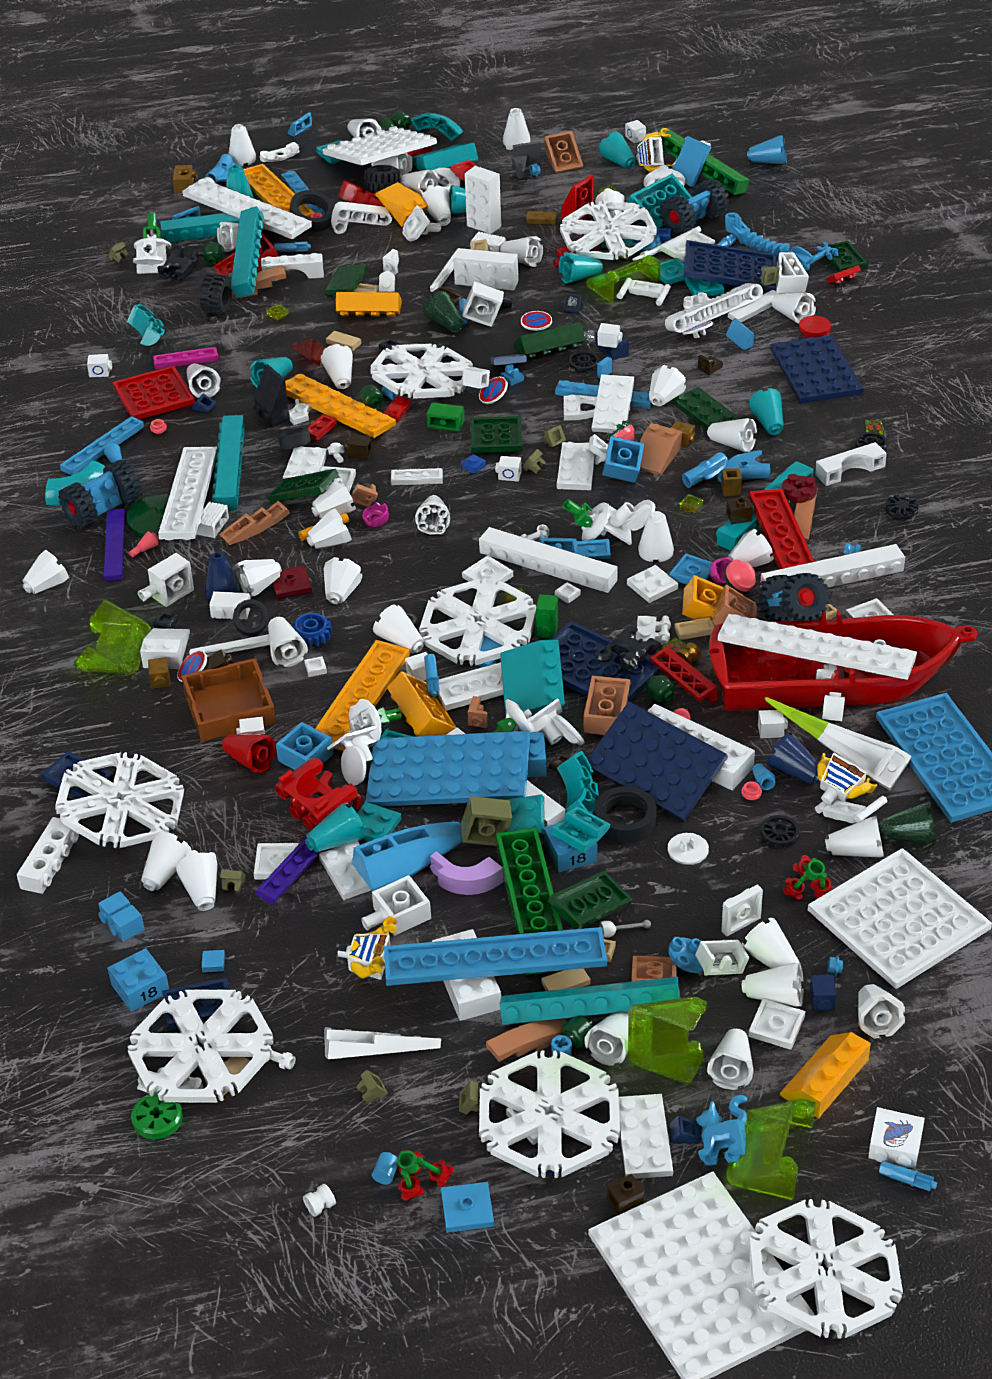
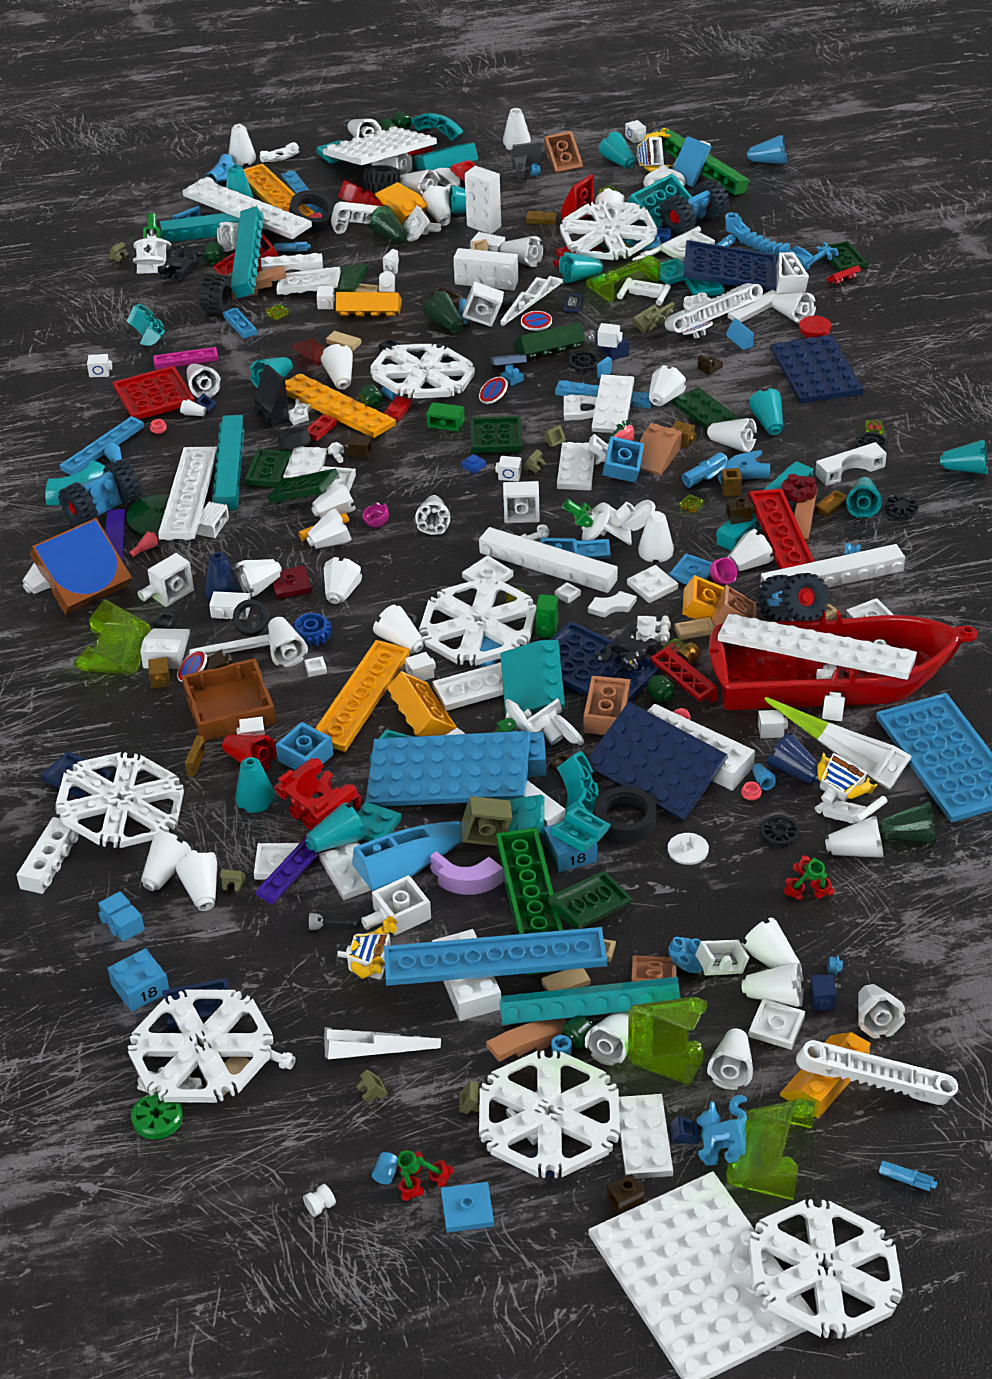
pearl gold brick [173,165,196,193] -> none
dark azure tile [202,950,225,972] -> none
nougat slope [219,501,290,545] -> none
dark azure slope [287,112,312,137] -> none
white piece [327,699,402,786] -> none
nougat bracket [351,484,377,507] -> none
white tile [391,468,443,485] -> none
dark azure piece [424,654,440,697] -> none
white axle [430,250,457,292] -> none
white brick [463,367,490,388] -> none
nougat bracket [468,696,488,728] -> none
hinge [599,920,651,938] -> none
white plate [722,884,763,937] -> none
coral hair [725,559,756,594] -> none
olive tile [760,266,778,286] -> none
white plate [808,848,992,989] -> none
white slope [868,1107,925,1169] -> none
none -> blue tile [30,518,132,615]
none -> white cone [180,400,206,417]
none -> pearl gold tile [185,735,206,777]
none -> dark azure tile [223,307,257,339]
none -> teal cone [235,757,275,813]
none -> dark green plate [245,449,291,487]
none -> white plate [276,267,341,295]
none -> hinge [309,913,360,930]
none -> white brick [317,286,335,309]
none -> clear green cone [368,205,408,243]
none -> white wedge [501,276,563,326]
none -> white brick [503,481,540,523]
none -> white tile [588,591,636,618]
none -> olive bracket [631,302,675,335]
none -> white gear [796,1040,958,1105]
none -> pearl gold tile [814,490,847,518]
none -> teal cone [846,477,882,518]
none -> teal cone [940,439,988,474]

